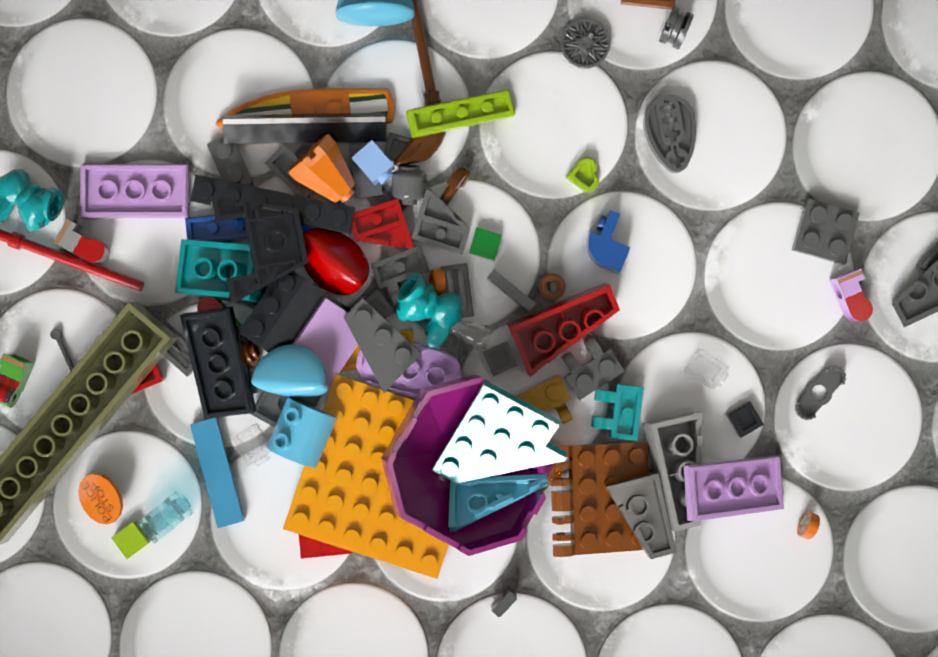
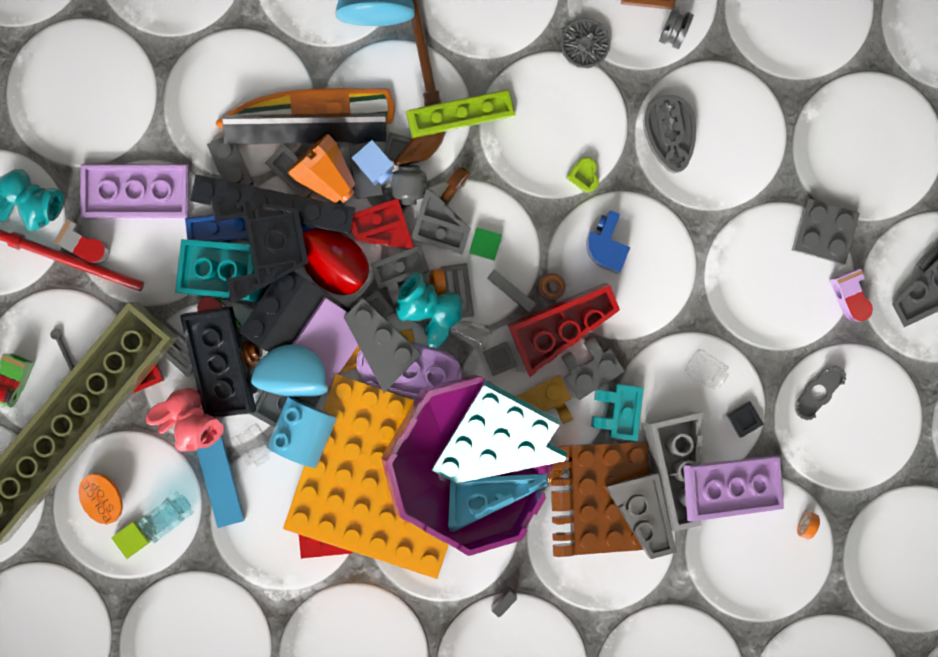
none -> coral animal [146,388,224,452]

